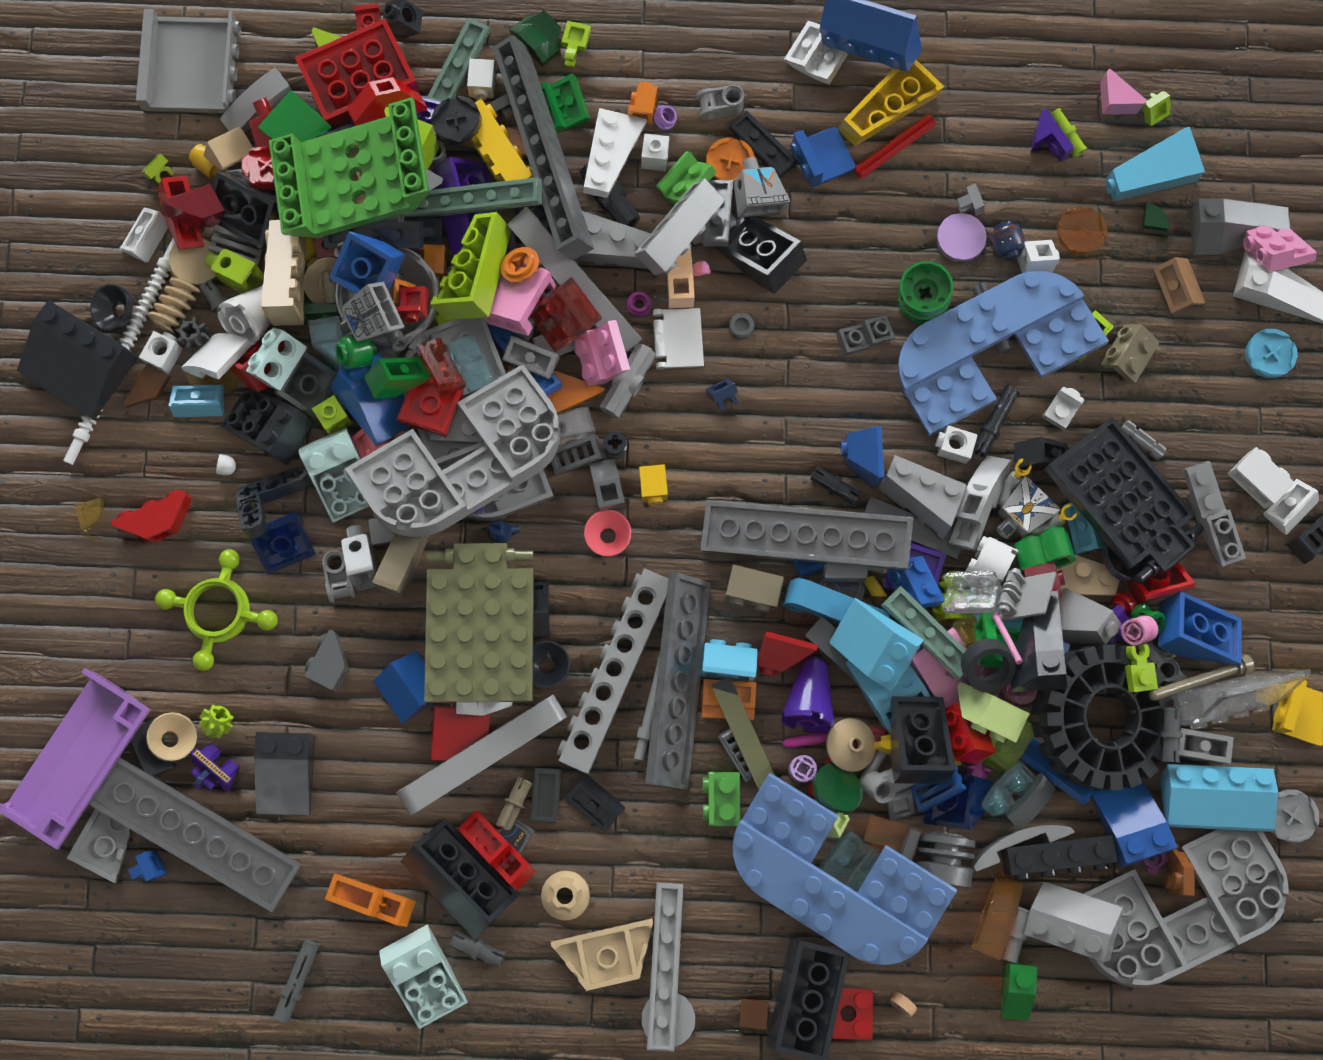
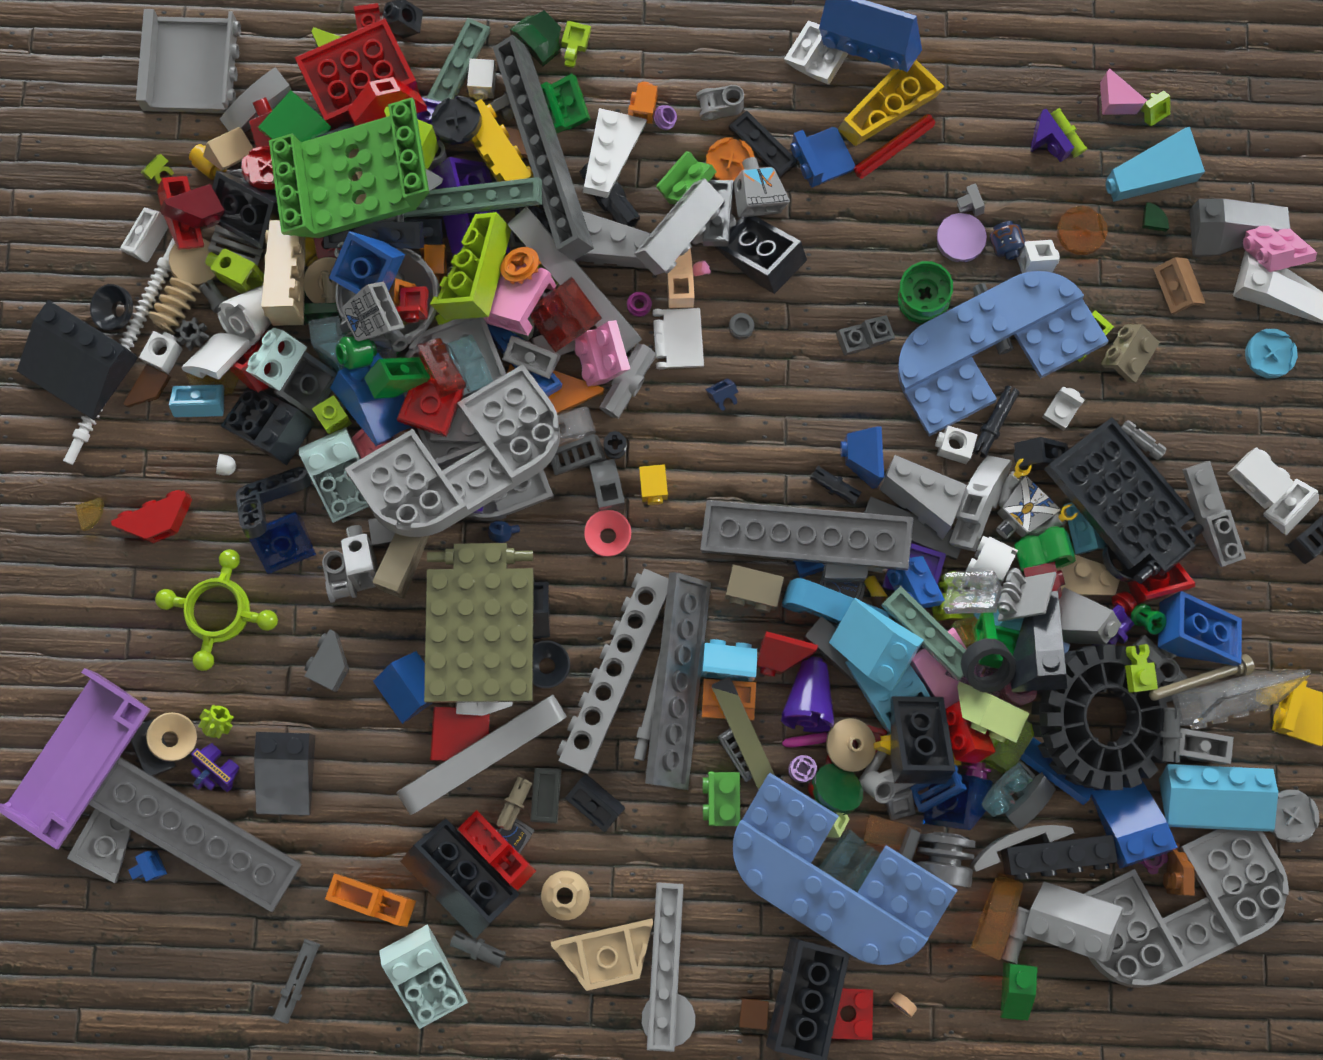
white brick [642,134,669,172] -> none
bright pink piece [991,612,1023,664] -> none
bright pink wheel [1121,616,1158,645] -> none

